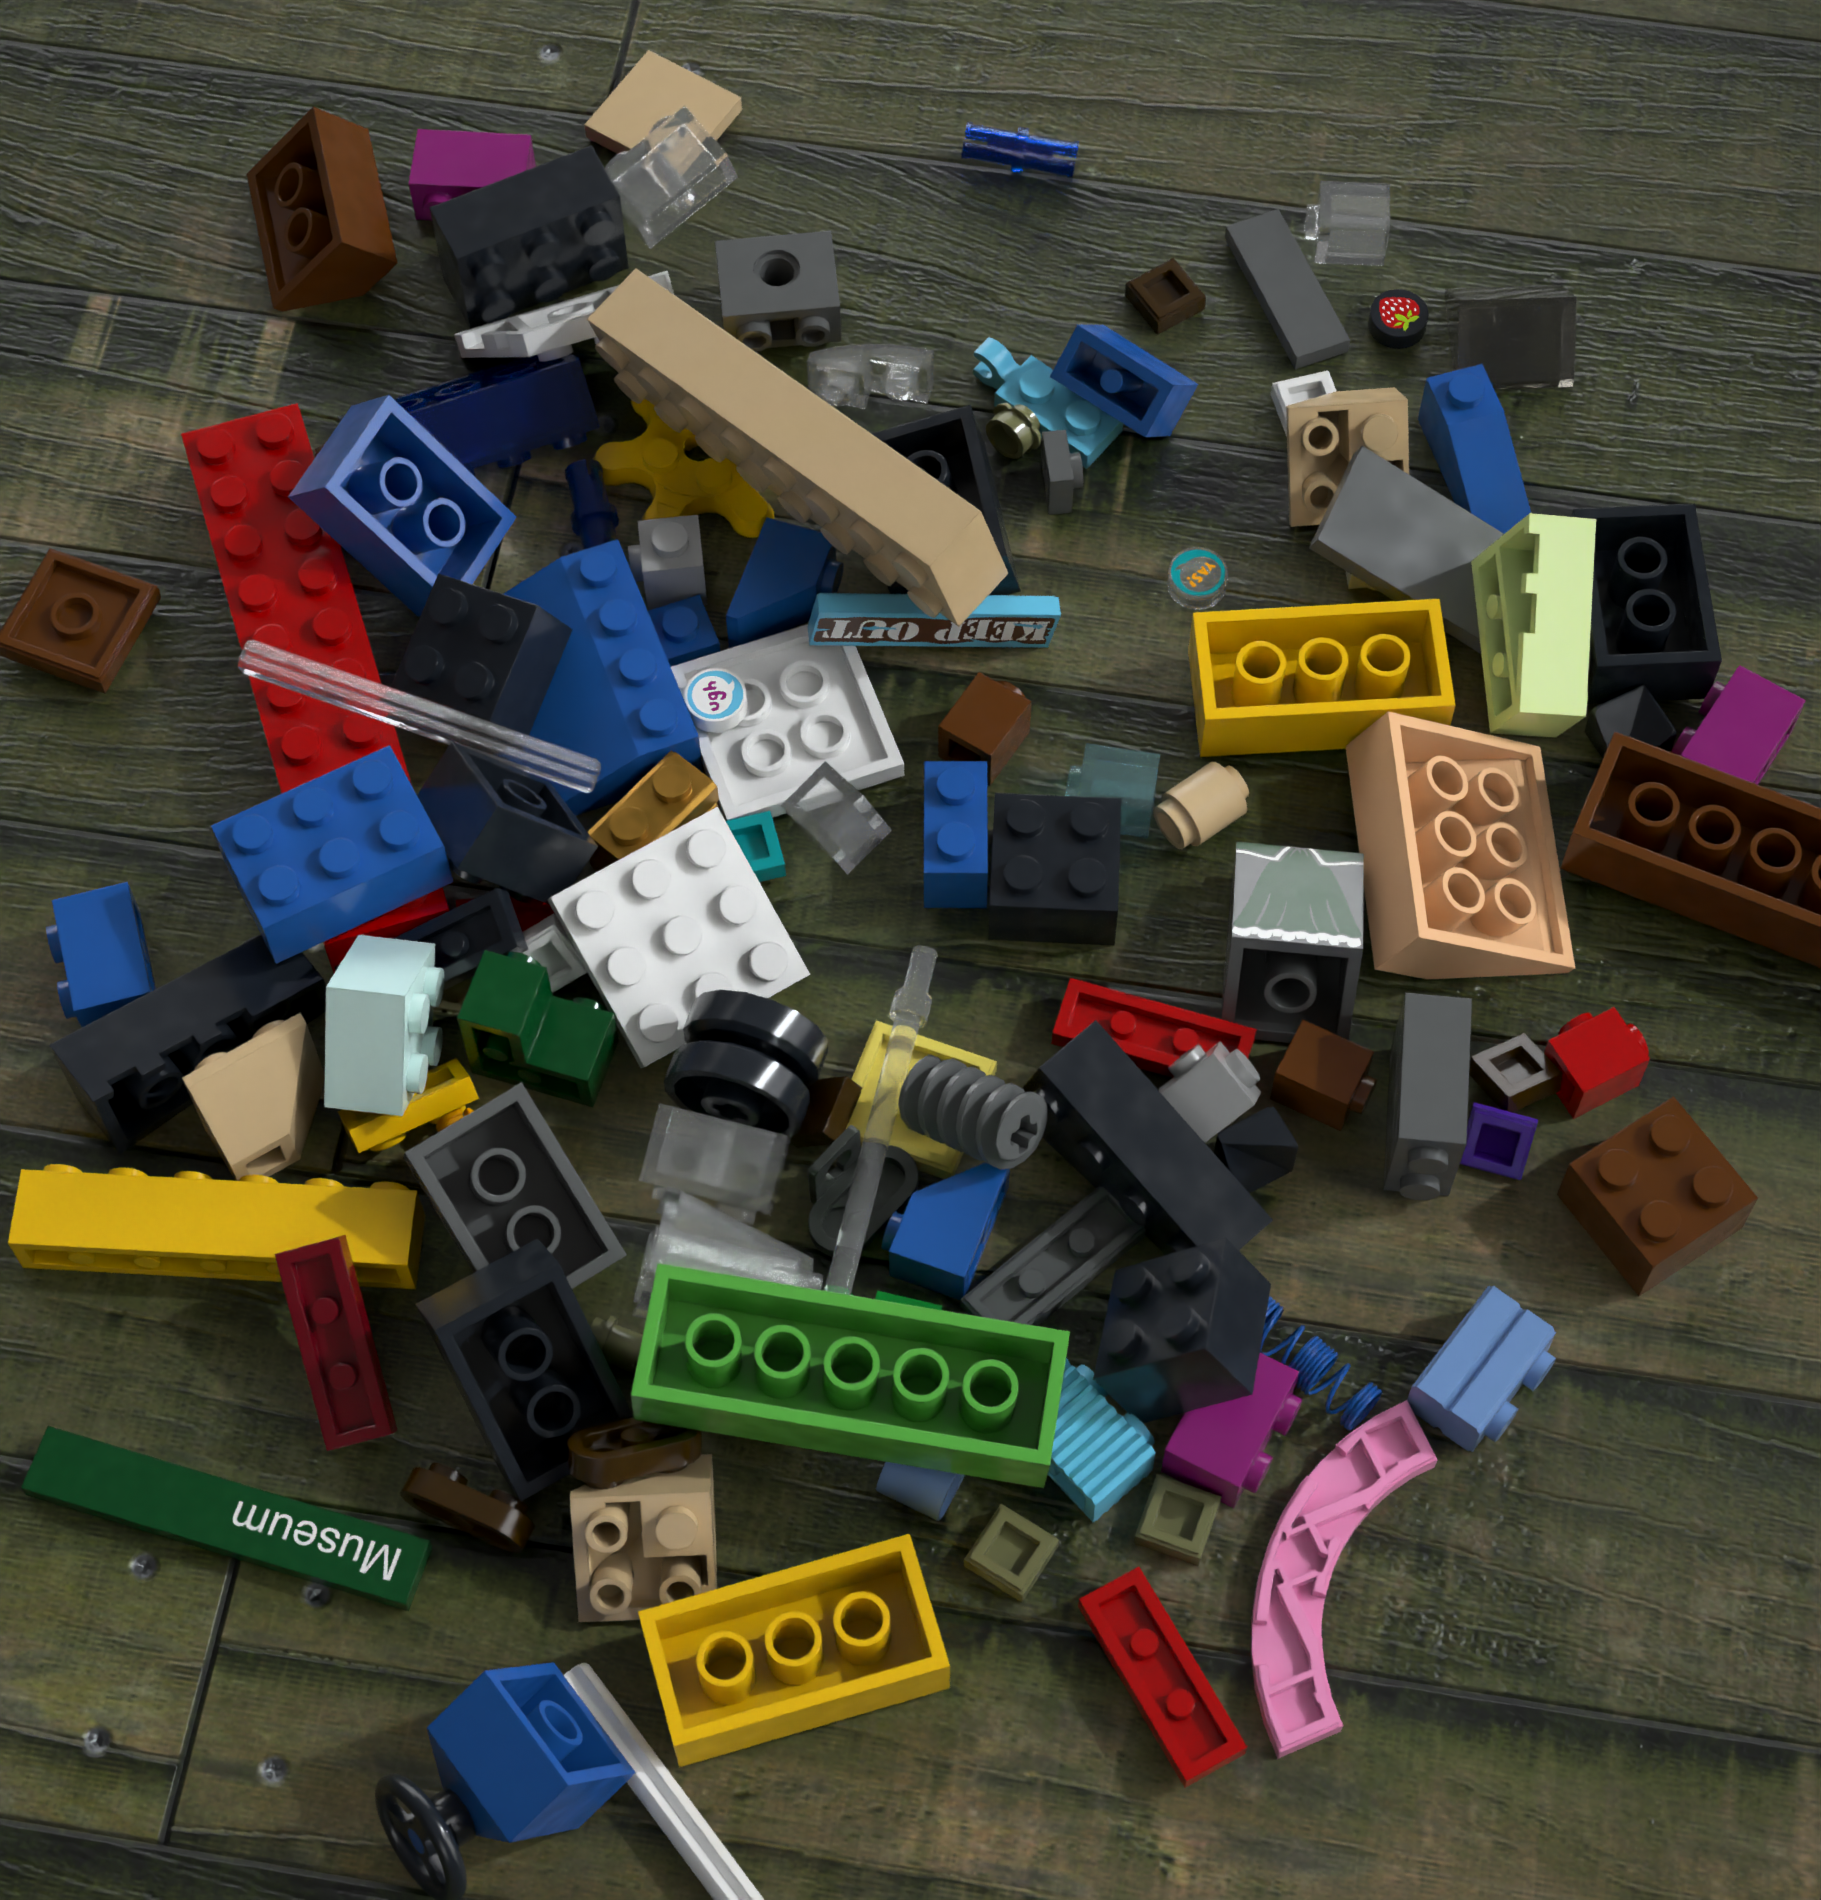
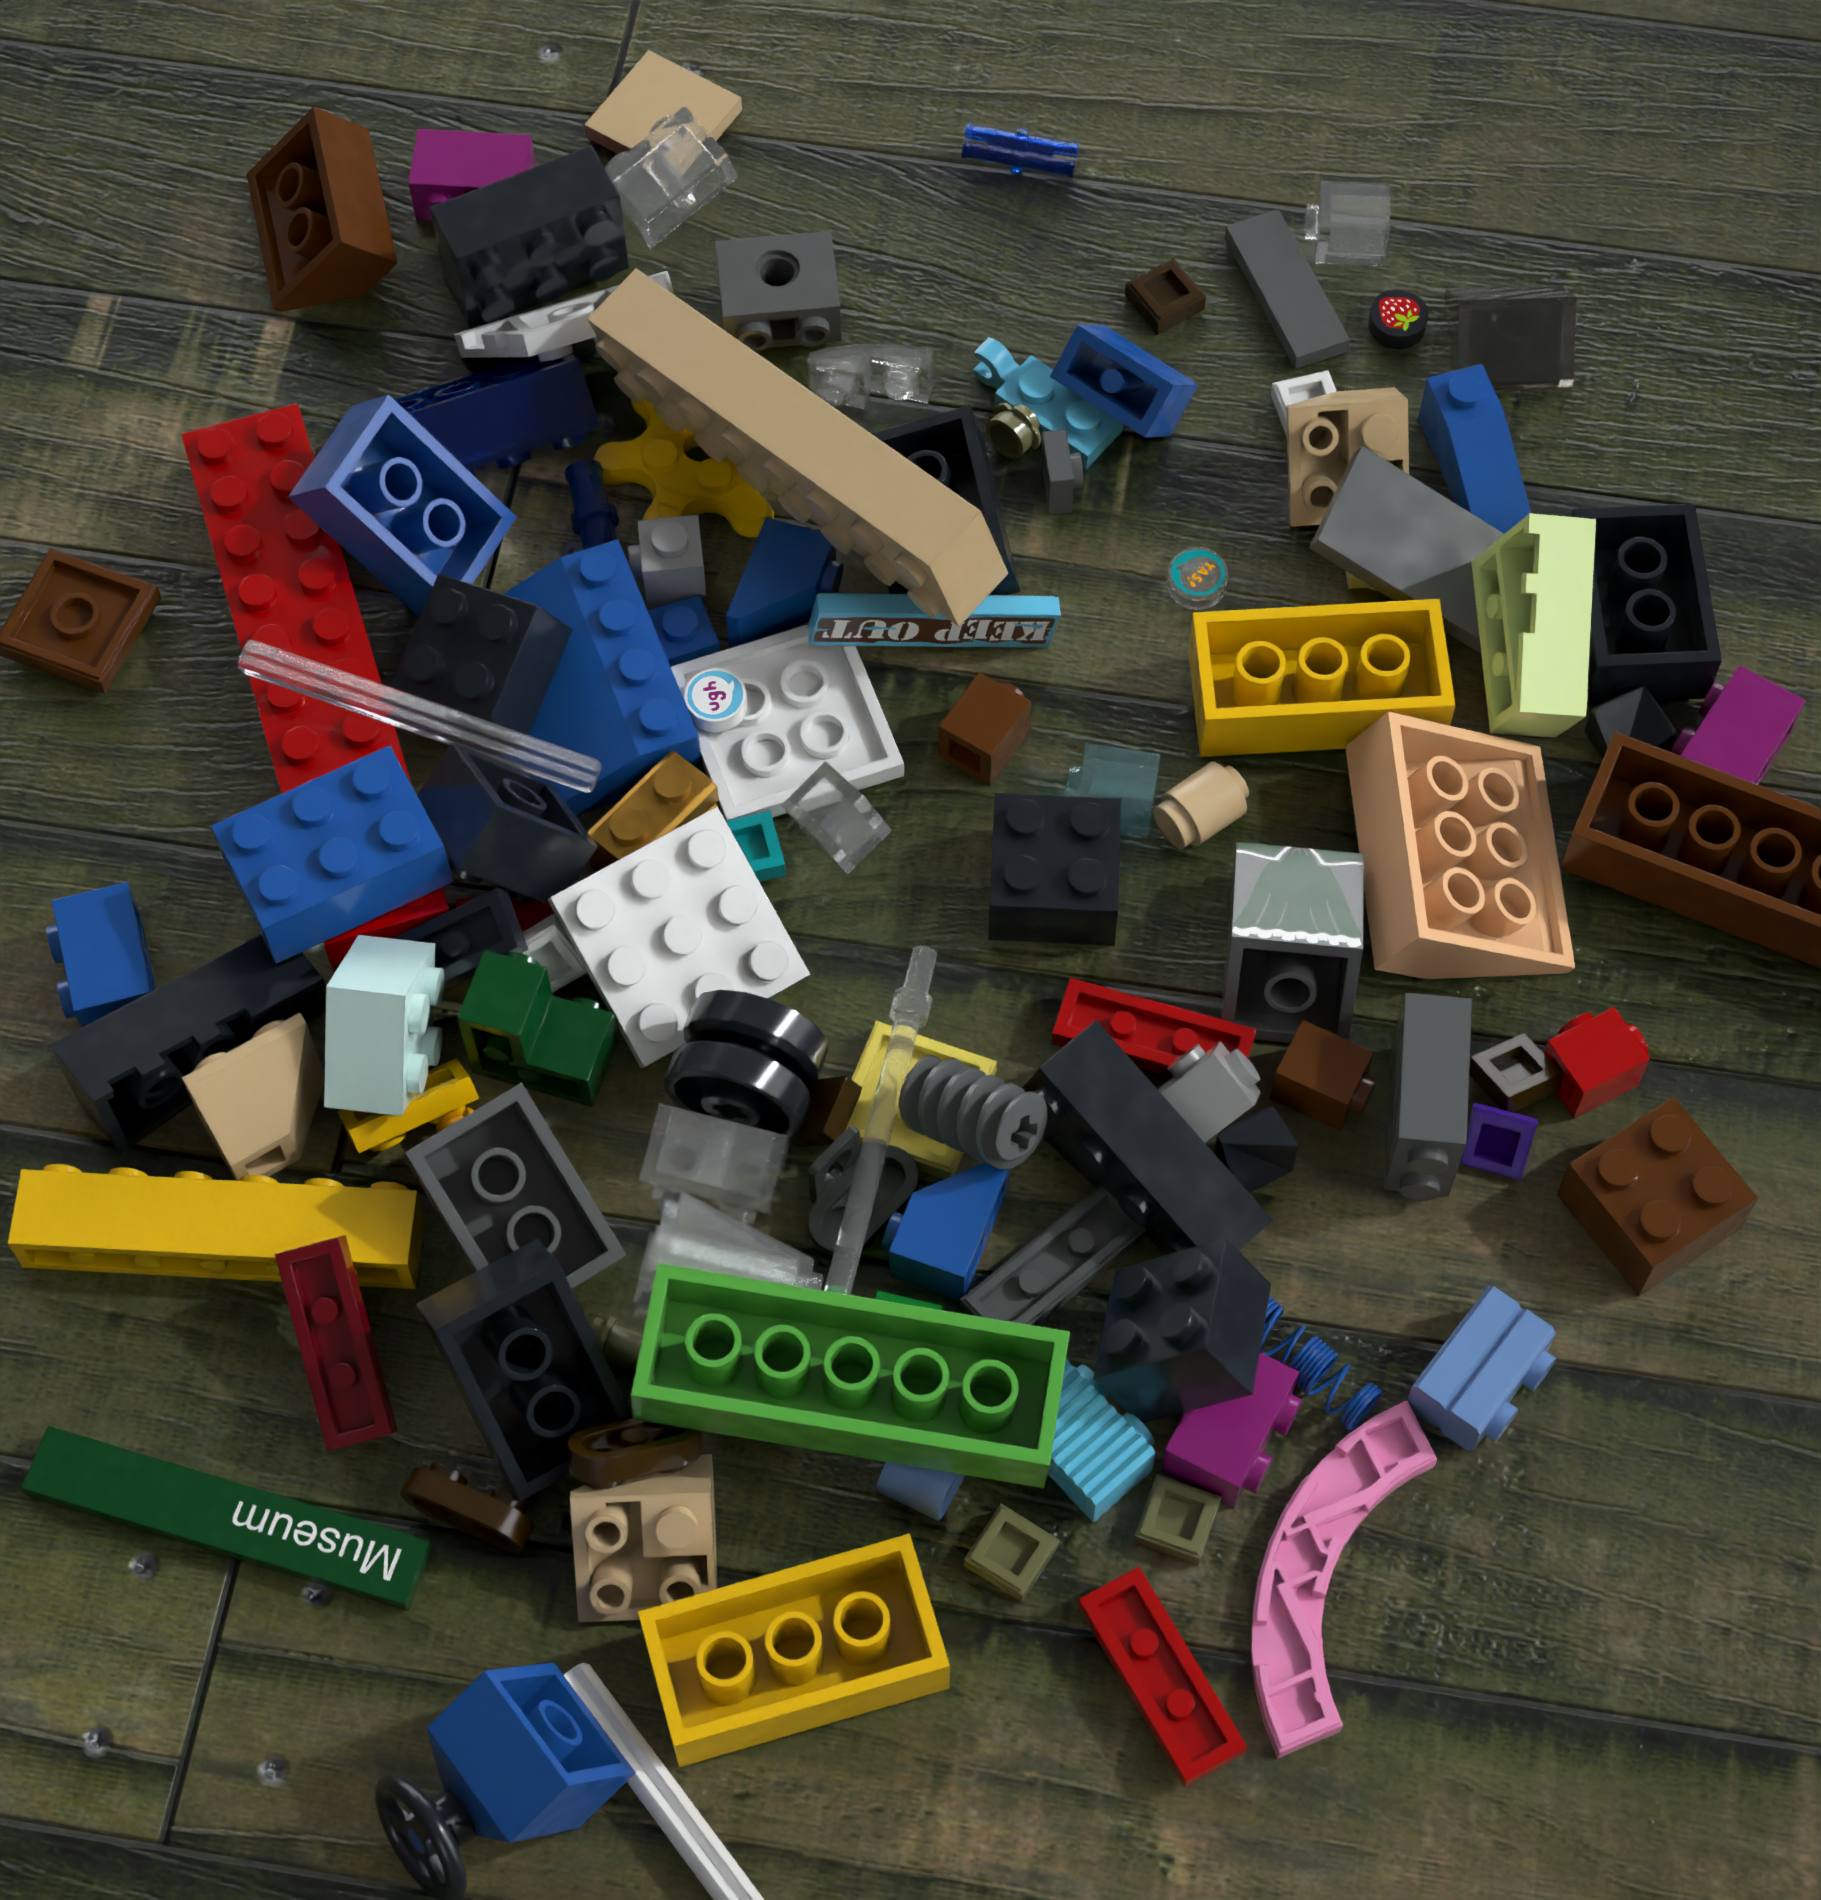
blue brick [924,761,988,908] -> none

